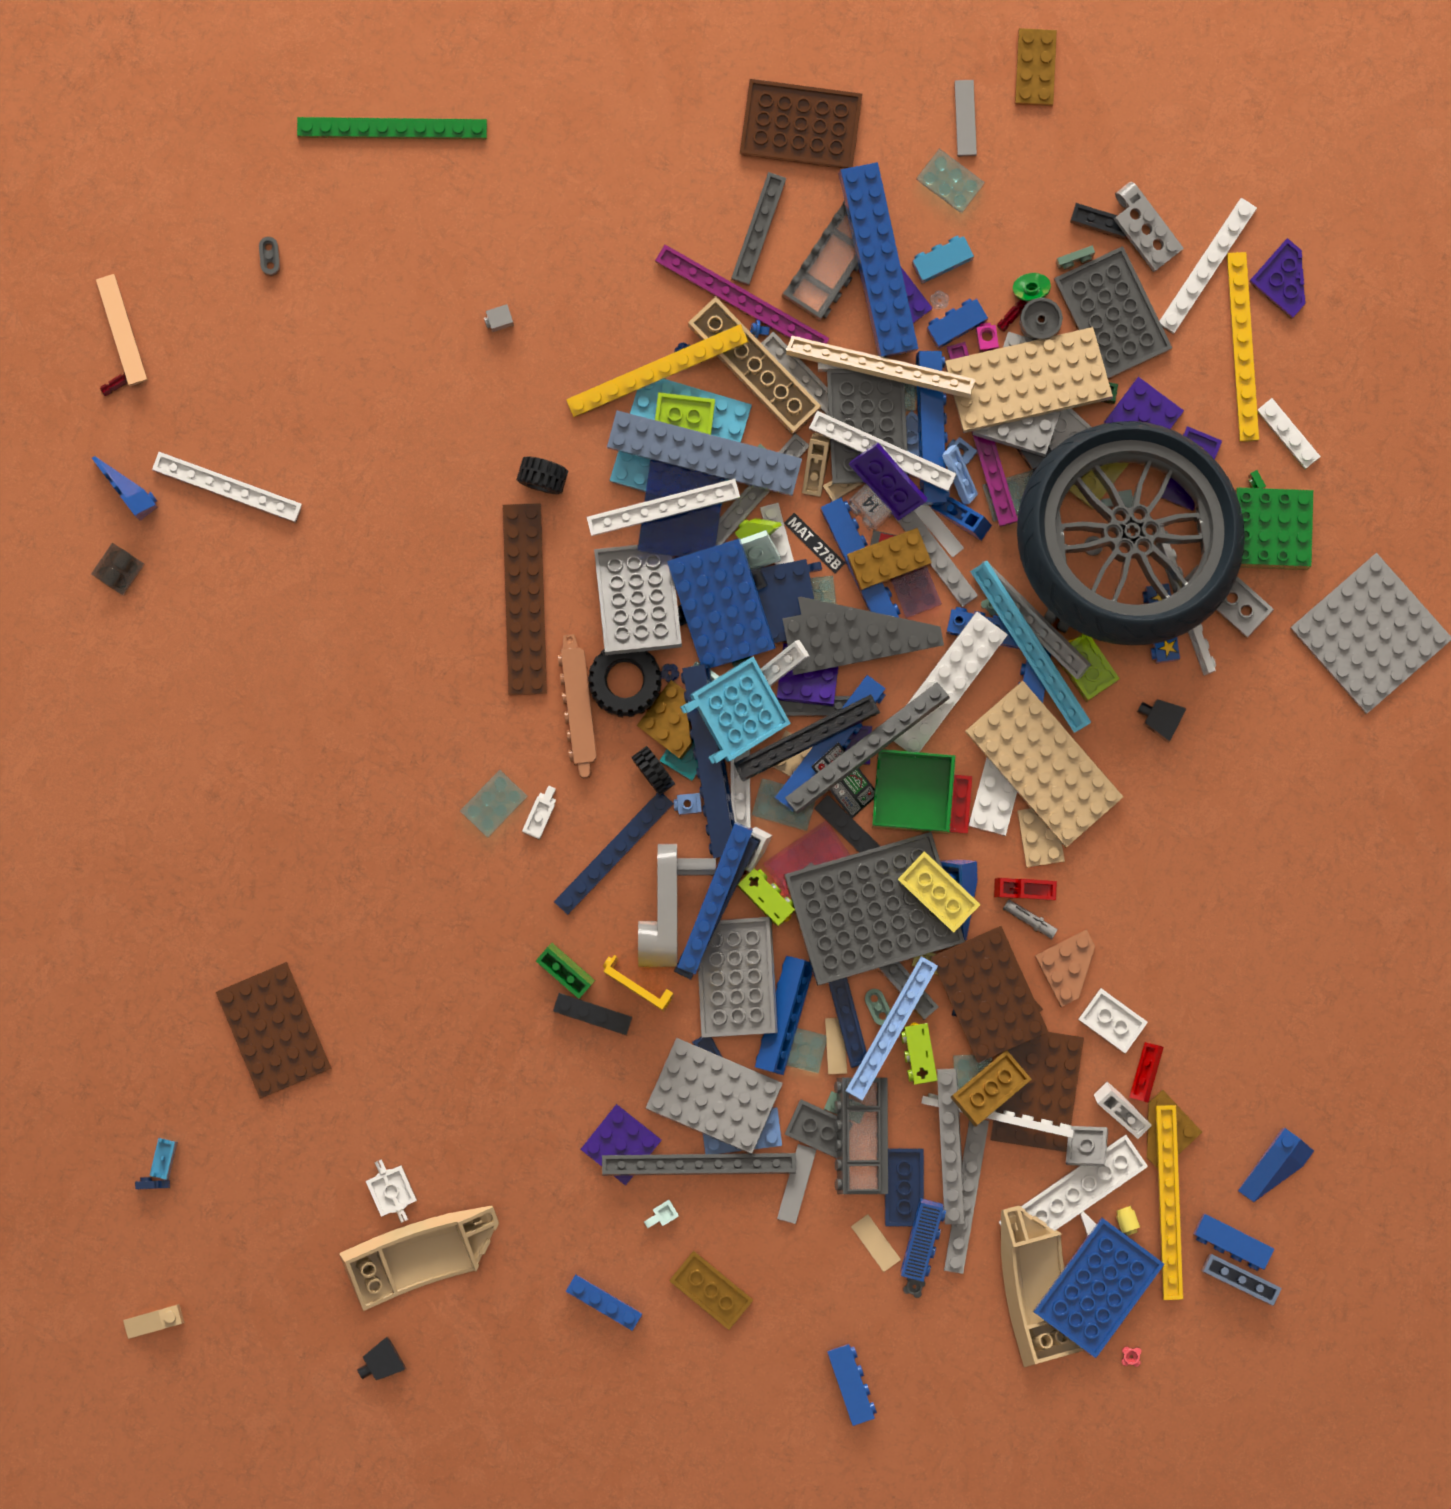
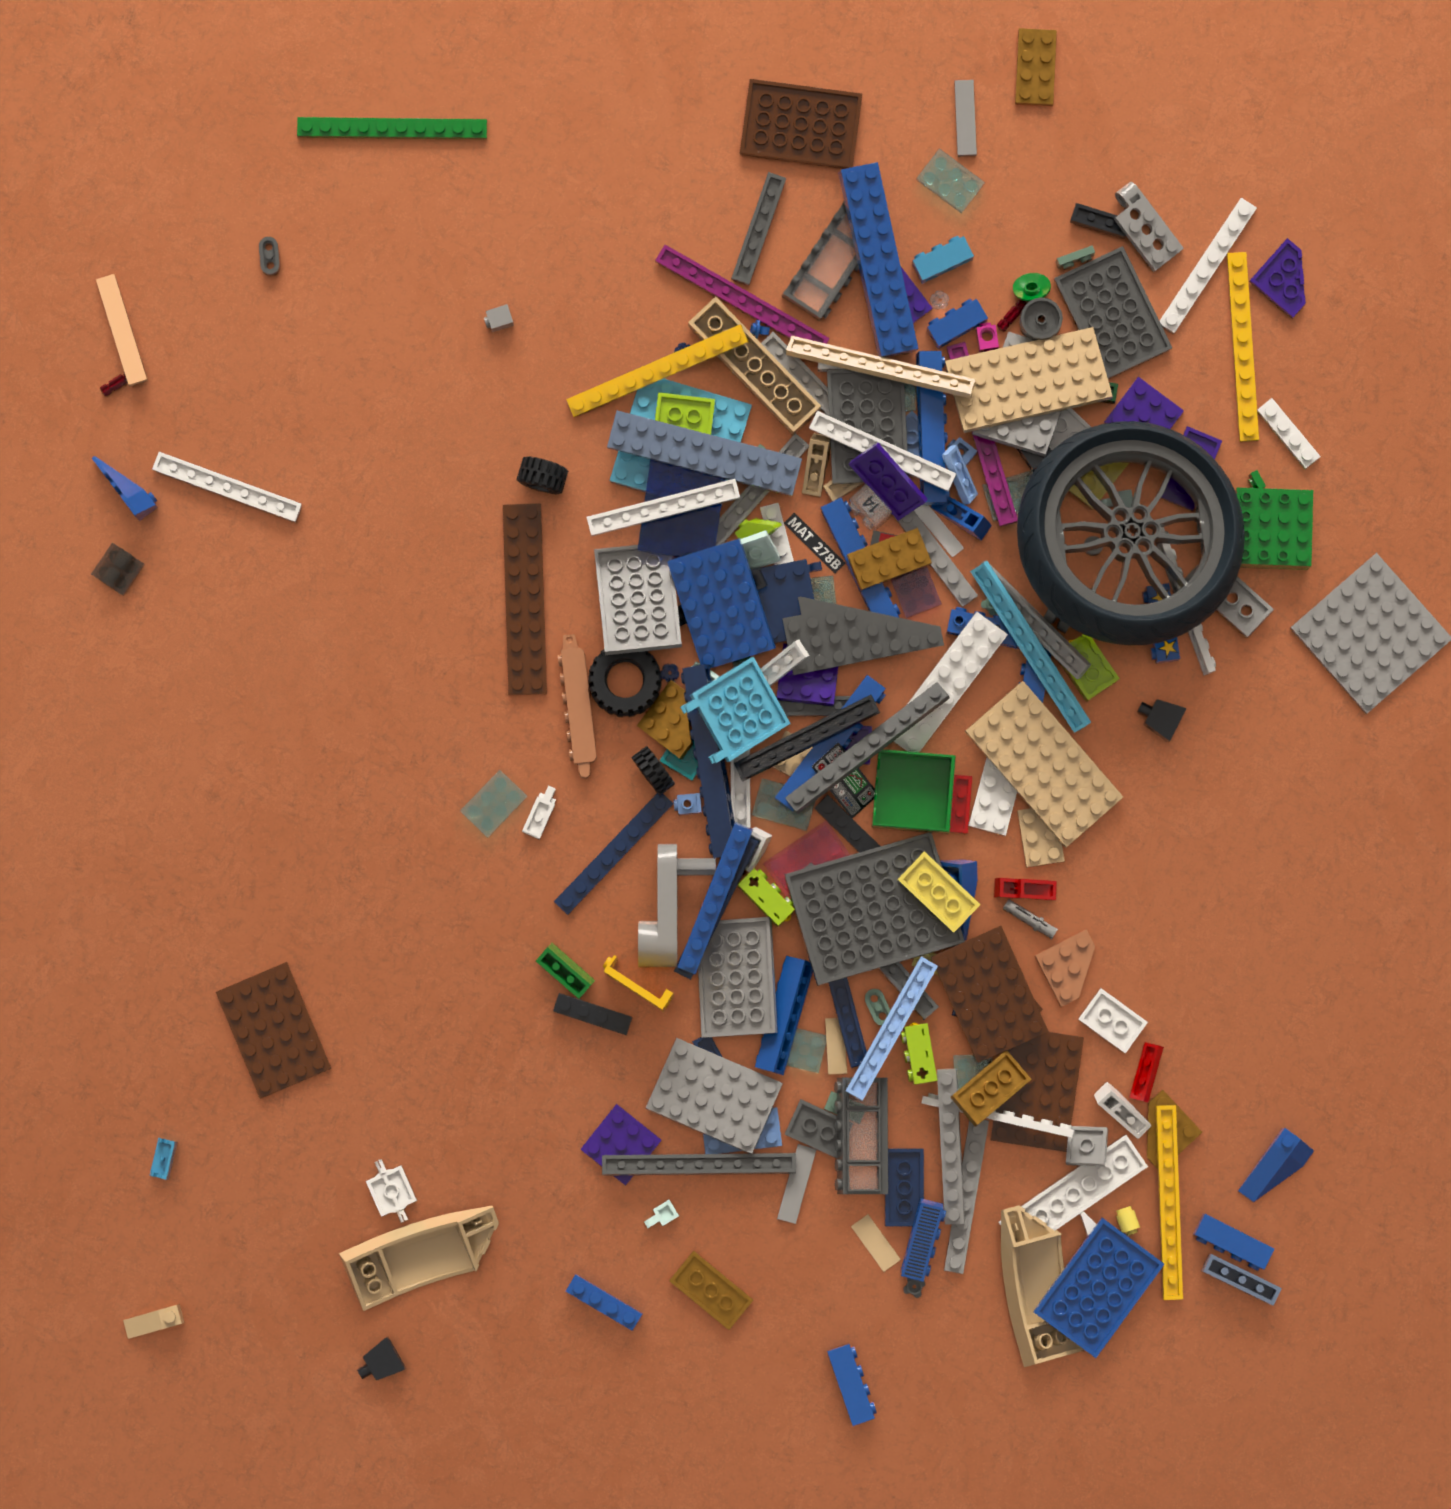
dark blue plate [135,1177,170,1189] -> none
coral plate [1121,1347,1141,1367] -> none

